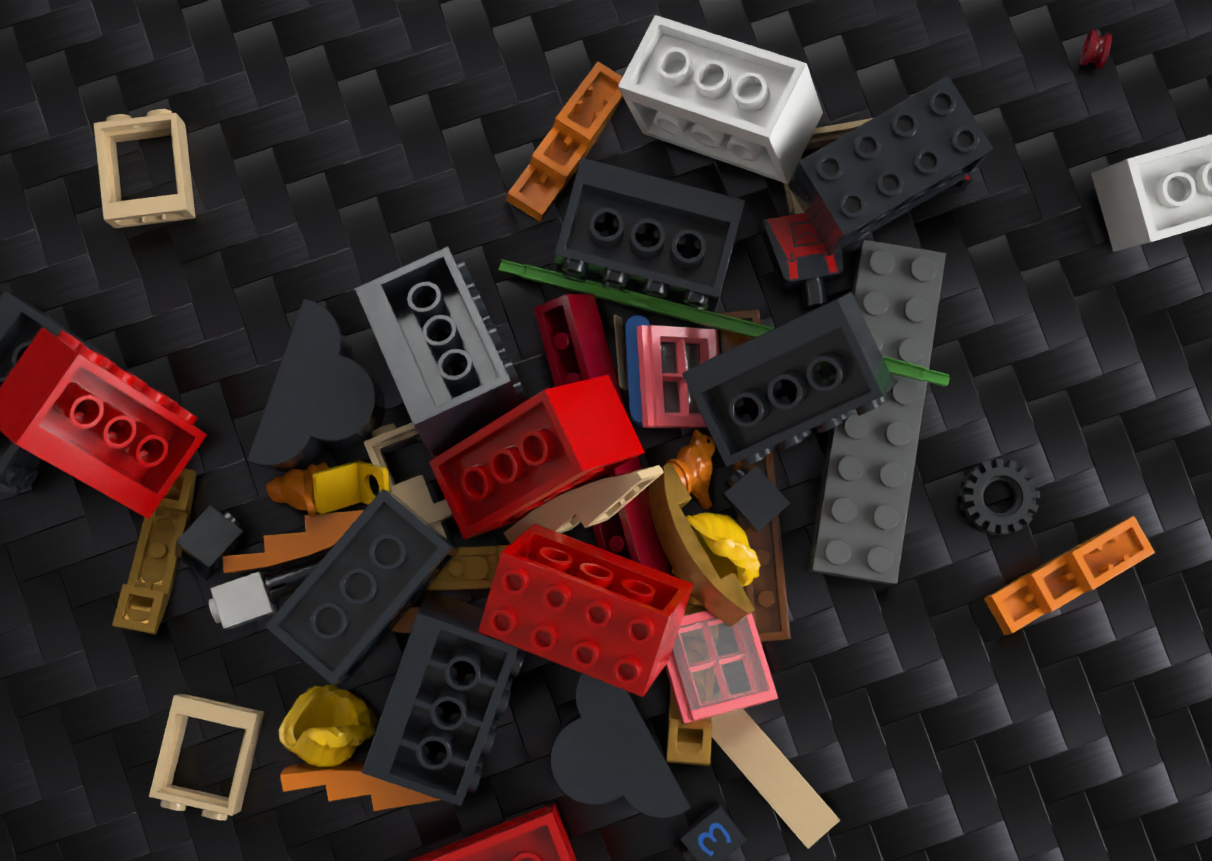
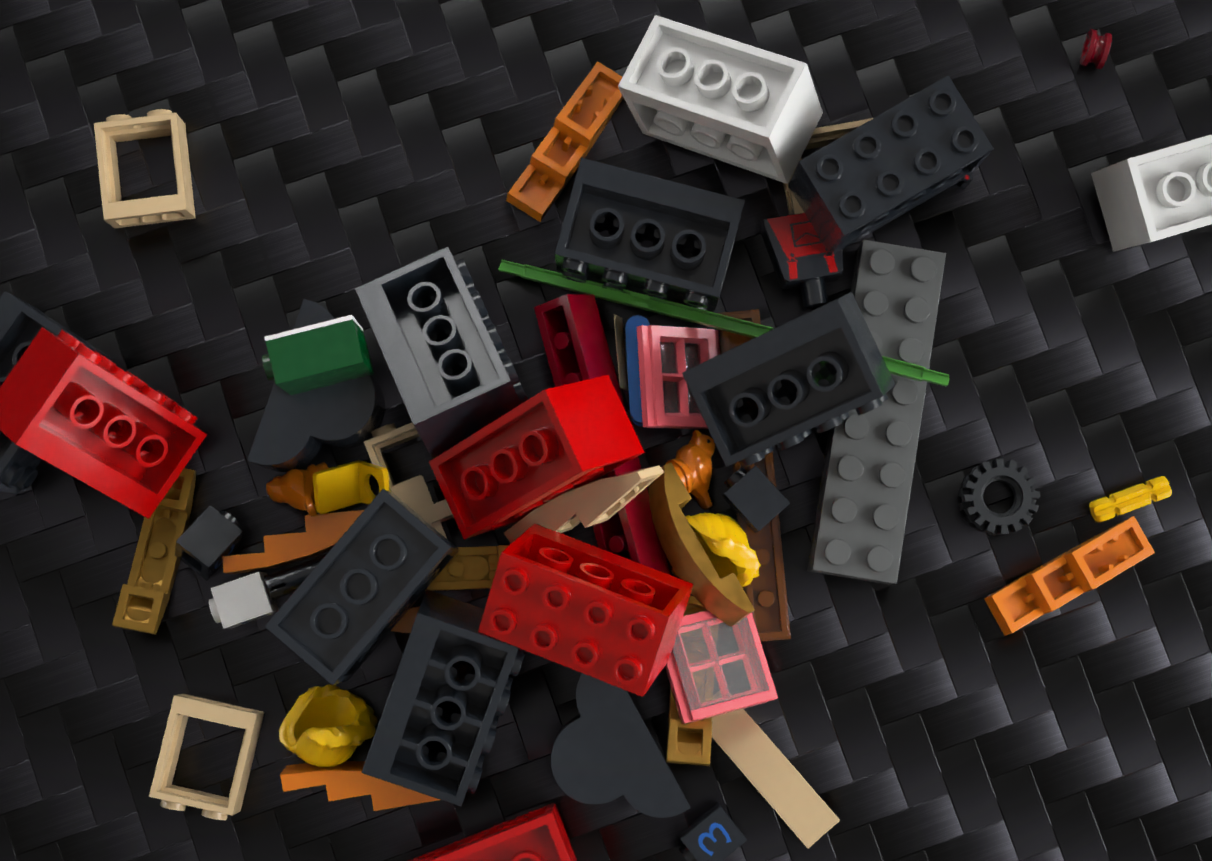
none -> dark green piece [262,315,374,395]
none -> yellow axle [1089,476,1172,522]

